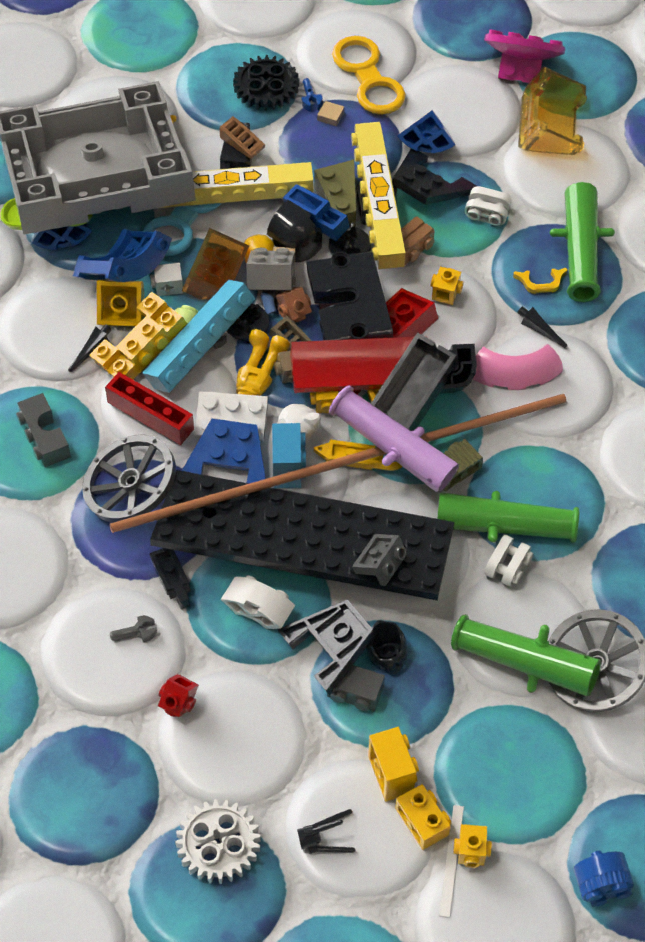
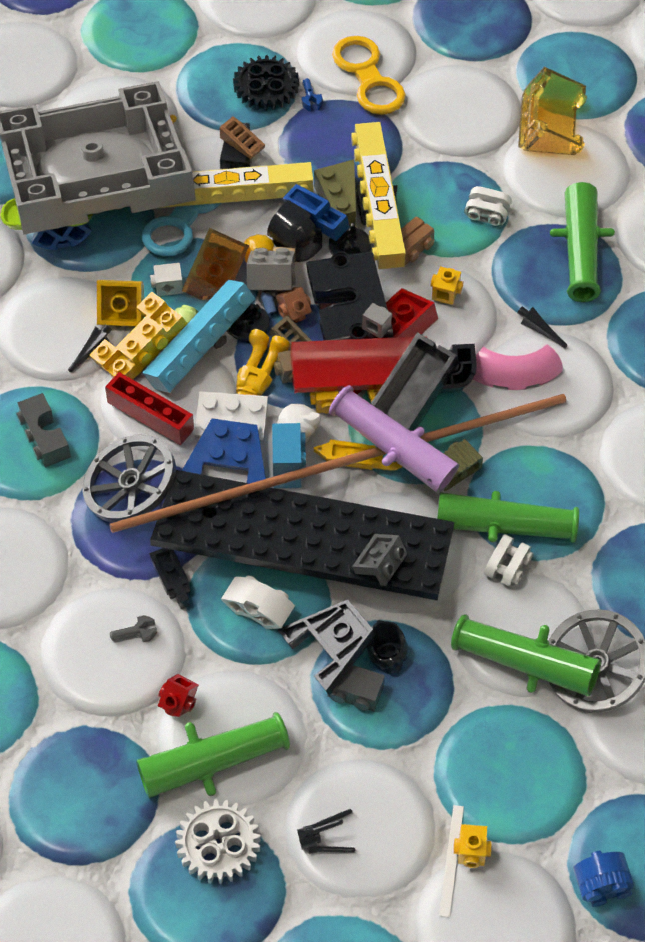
blue fence [73,229,172,282] -> none
tan tile [317,101,344,126] -> none
yellow brick [368,726,419,802] -> none
black wing [392,148,478,205] -> none
yellow brick [395,784,451,850] -> none
blue brick [397,110,456,153] -> none
dark pink bracket [484,30,566,85] -> none
yellow helmet [513,268,567,294] -> none
none -> bright green piece [136,712,290,798]
none -> light grey plate [362,303,392,338]

